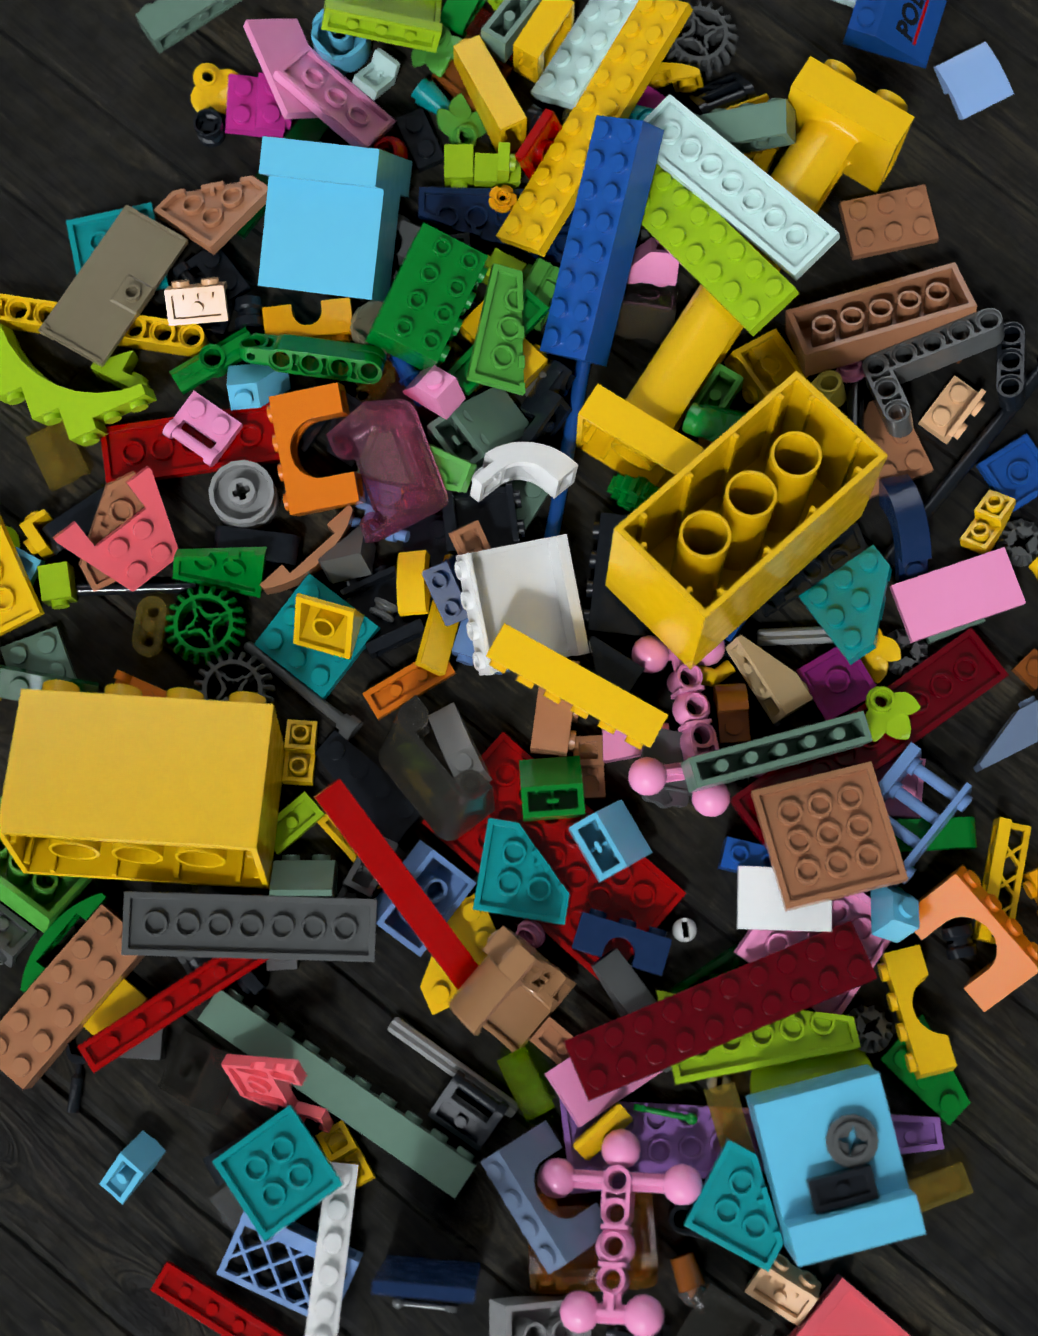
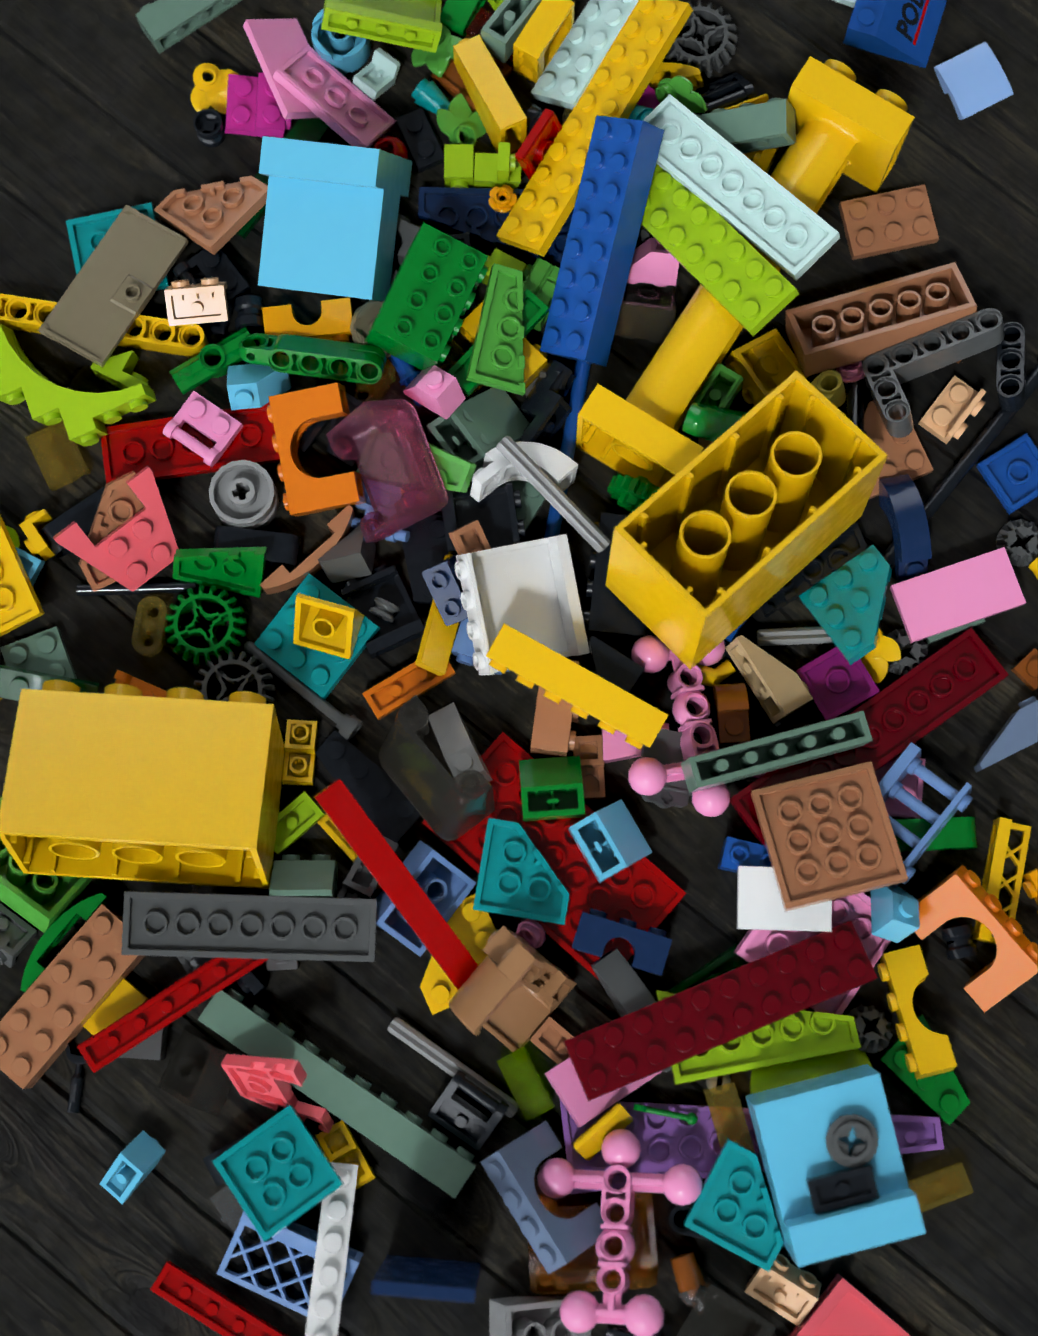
lime brick [37,561,78,609] -> none
dark grey hinge [392,1296,458,1313] -> none
yellow slope [396,550,431,616] -> none
white hinge [672,917,697,942] -> none
lime plate [865,686,921,742] -> none
yellow slope [960,489,1016,554] -> none
none -> light grey axle [496,436,610,553]
none -> bright green plate [655,76,707,113]

